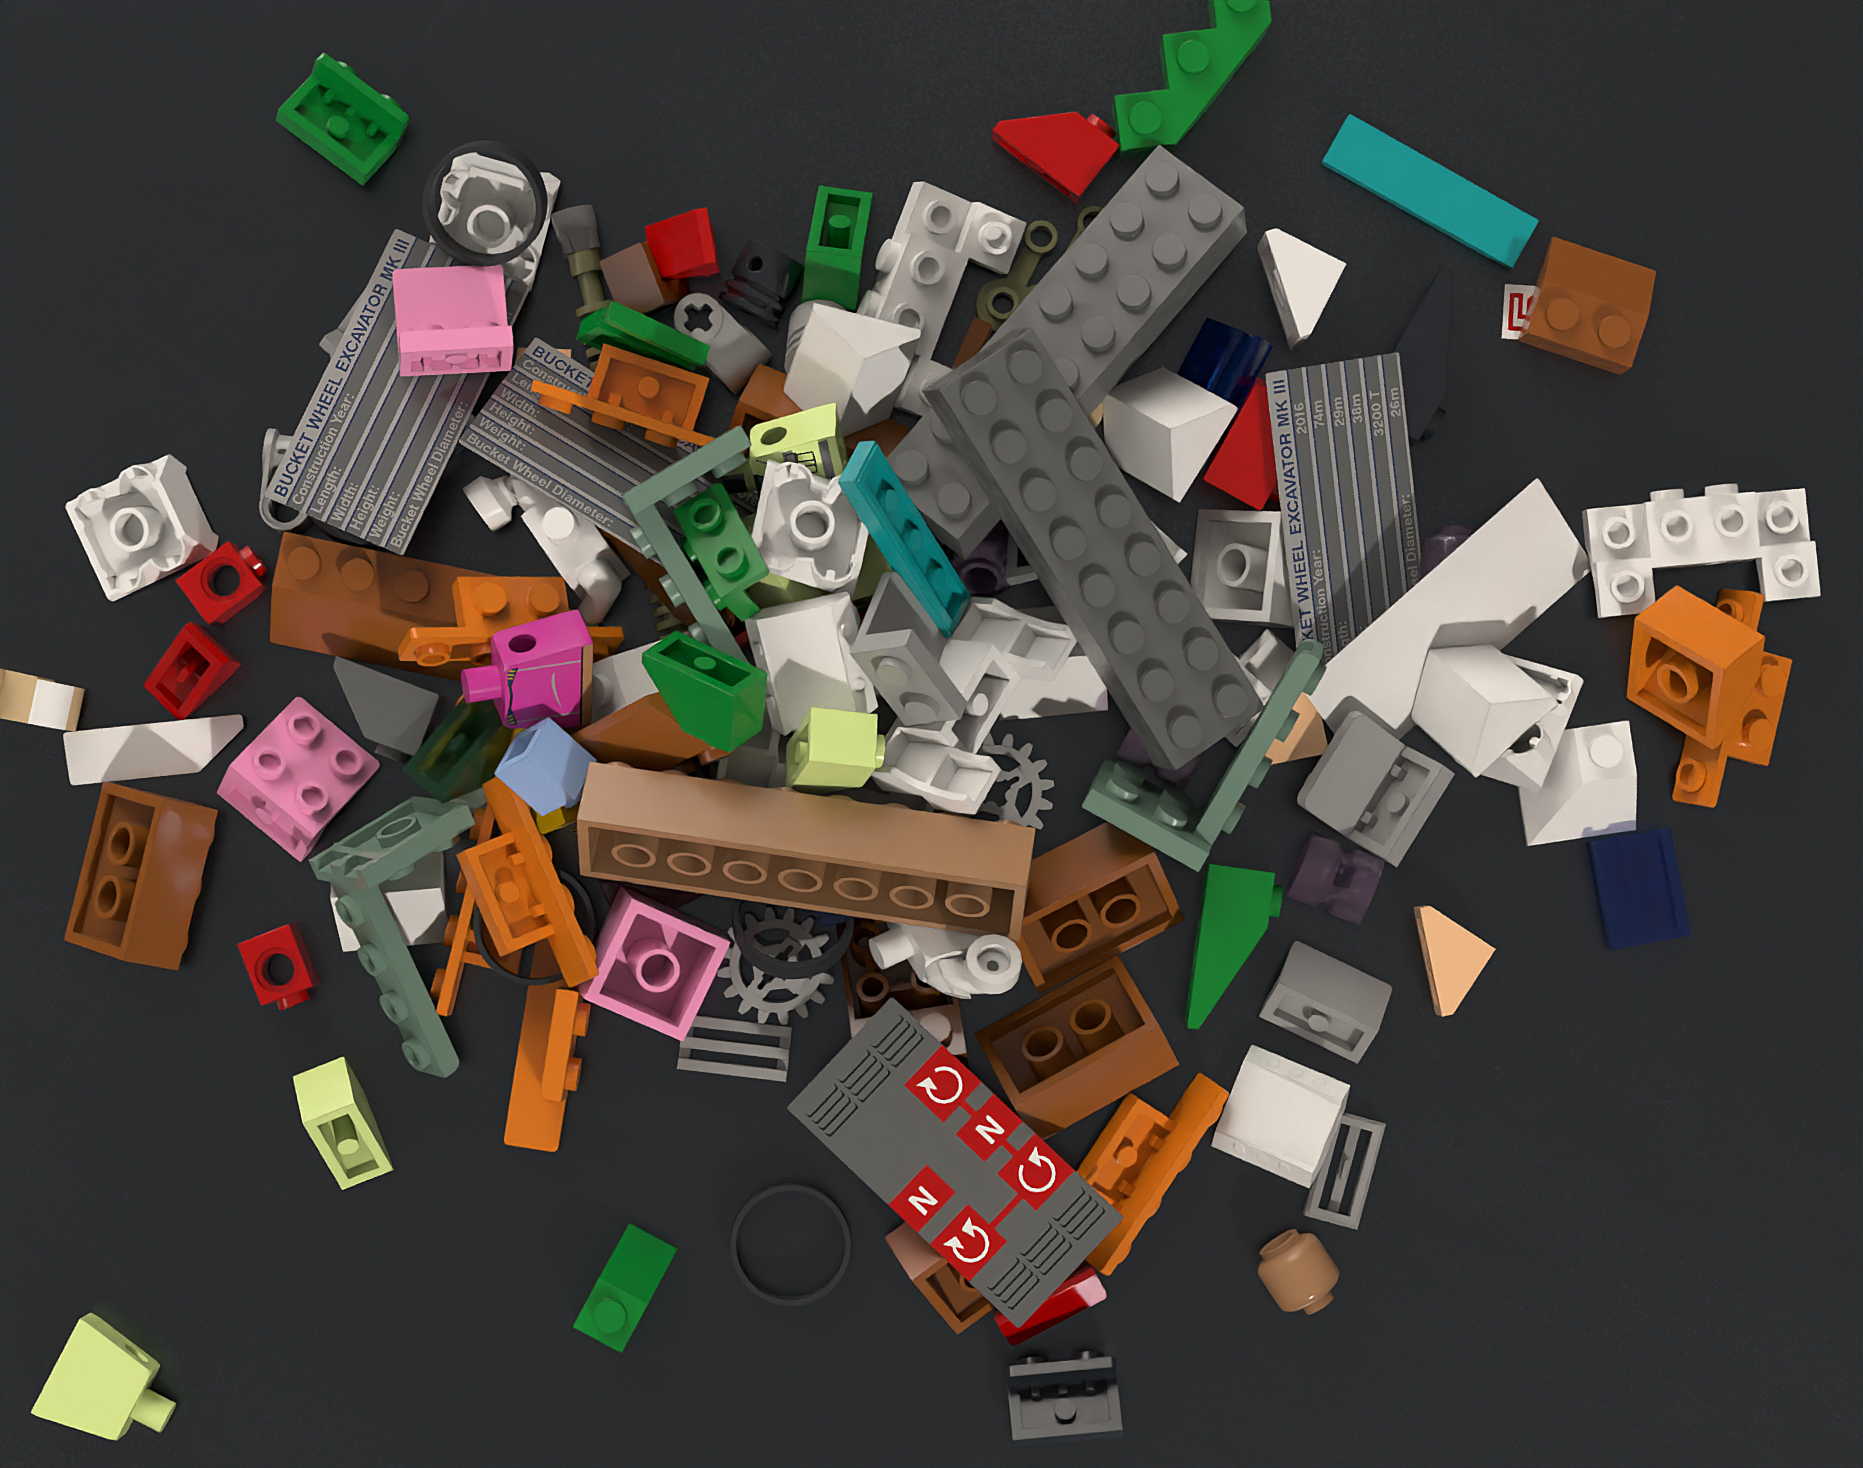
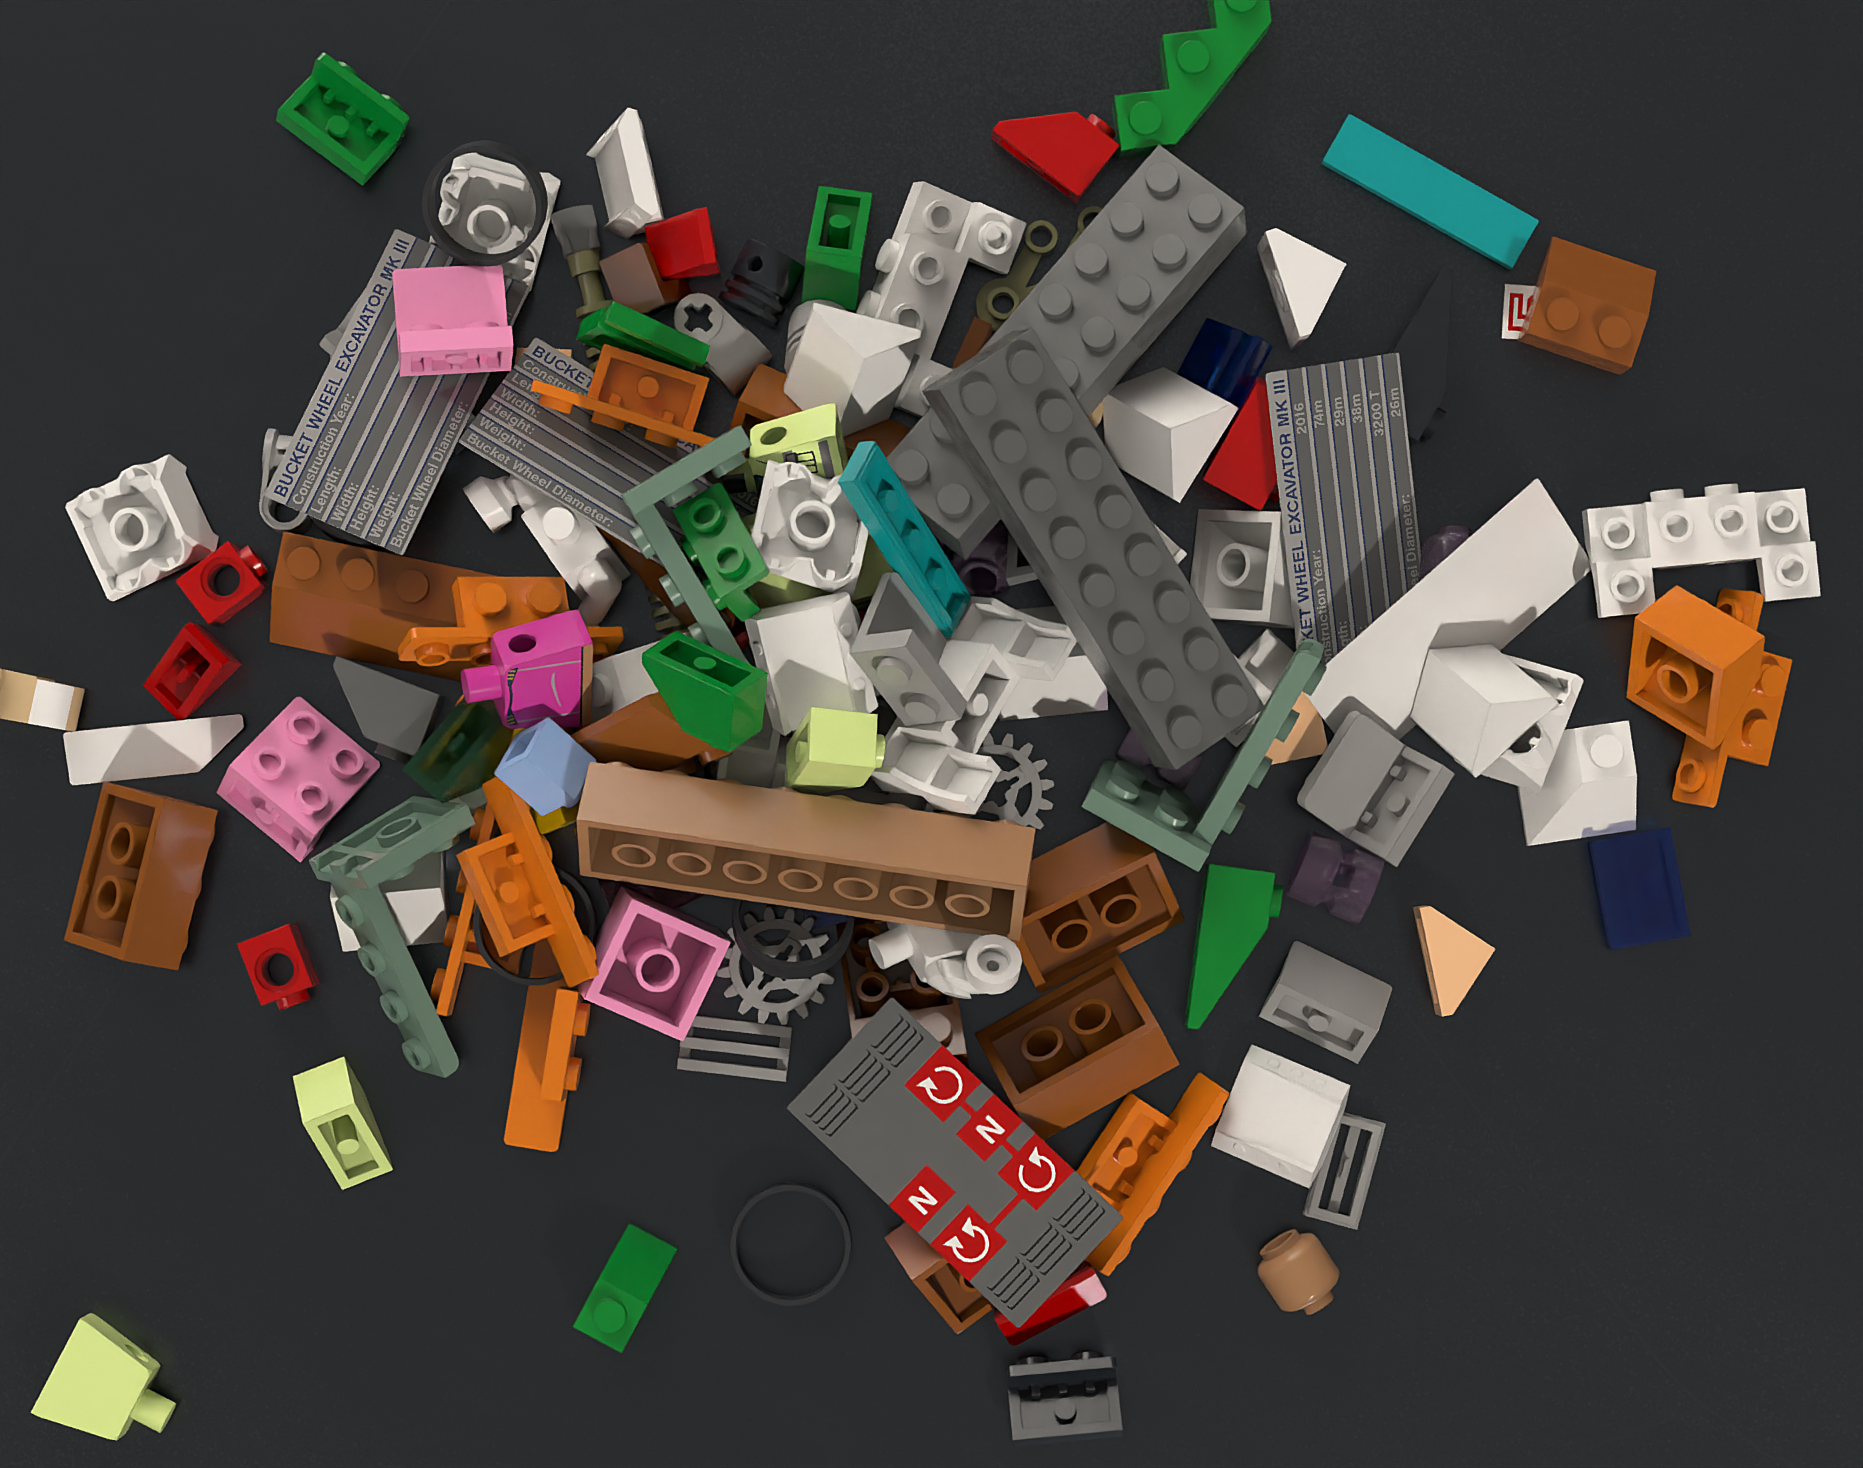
none -> white slope [586,108,664,240]

